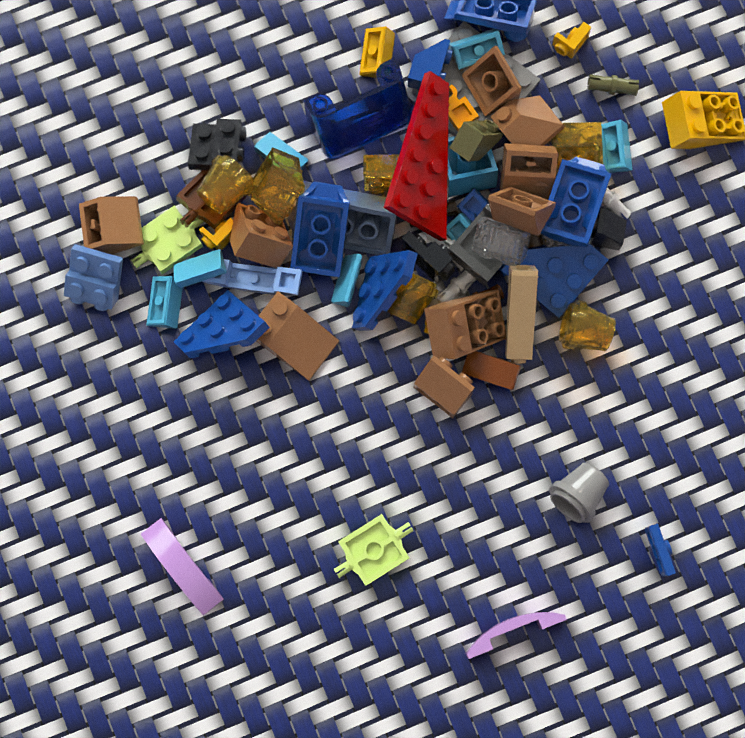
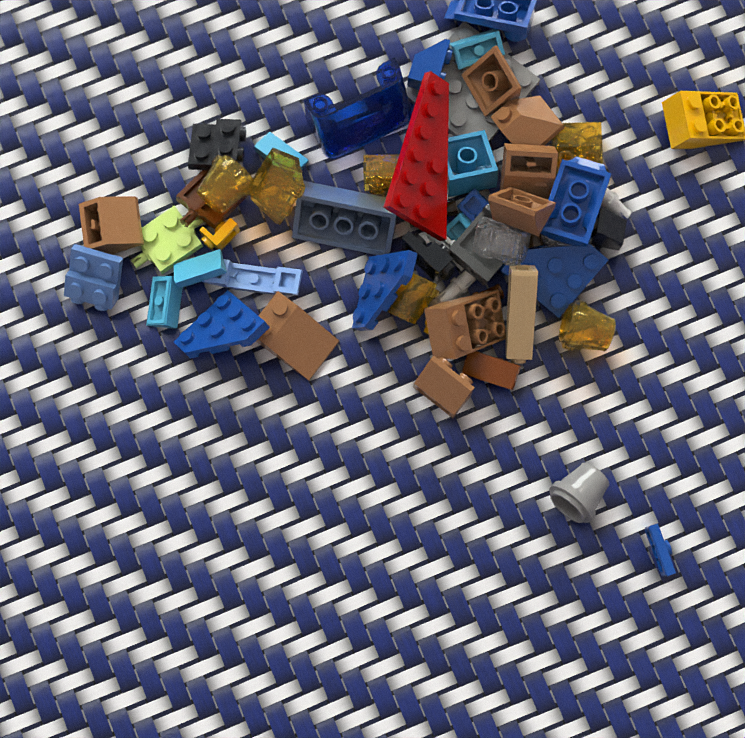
lavender slope [141,518,224,615] -> none
medium nougat slope [230,203,293,268] -> none
blue slope [290,182,350,278] -> none
medium azure slope [331,254,363,307] -> none
yellowish green plate [334,514,414,586] -> none
yellow slope [359,26,395,79] -> none
light orange plate [449,85,479,132] -> none
olive slope [449,119,504,162] -> none
lavender slope [466,612,567,659] -> none
yellow bracket [552,22,592,59] -> none
olive pin [587,74,639,96] -> none
medium azure slope [598,119,632,173] -> none

